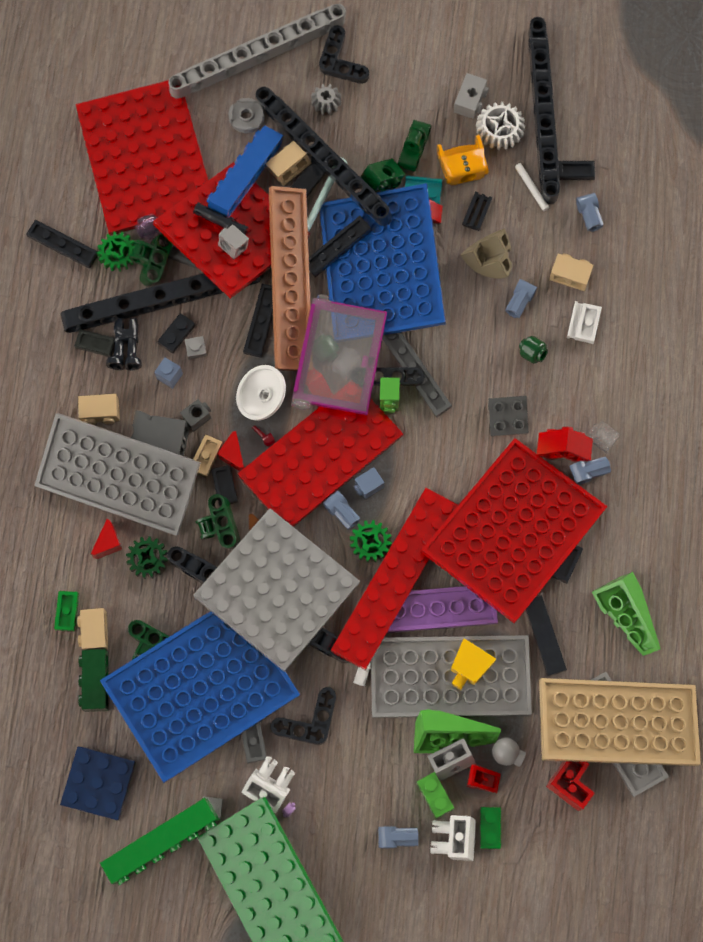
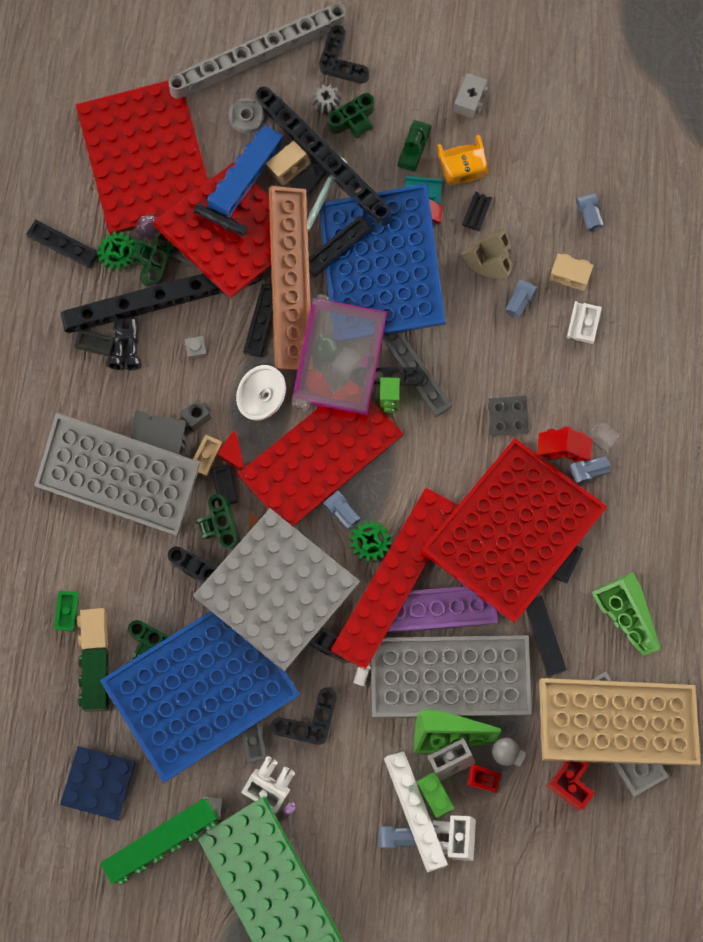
tan brick [78,394,120,425] -> none
red slope [91,519,122,559] -> none
dark green gear [126,536,169,579] -> none
sand blue brick [154,357,183,389] -> none
black plate [157,313,196,354] -> none
light grey brick [218,225,249,259] -> none
dark red hand [252,425,275,446] -> none
sand blue brick [354,467,384,499] -> none
dark green brick [360,158,406,192] -> none
yellow torso [451,638,496,690] -> none
white gear [476,101,525,151] -> none
green plate [480,807,501,849] -> none
white bar [515,163,549,211] -> none
dark green head [519,336,548,364] -> none
black beam [528,17,560,204] -> none
black tile [558,161,595,180] -> none
none -> dark green piece [328,93,374,139]
none -> white plate [384,752,448,873]

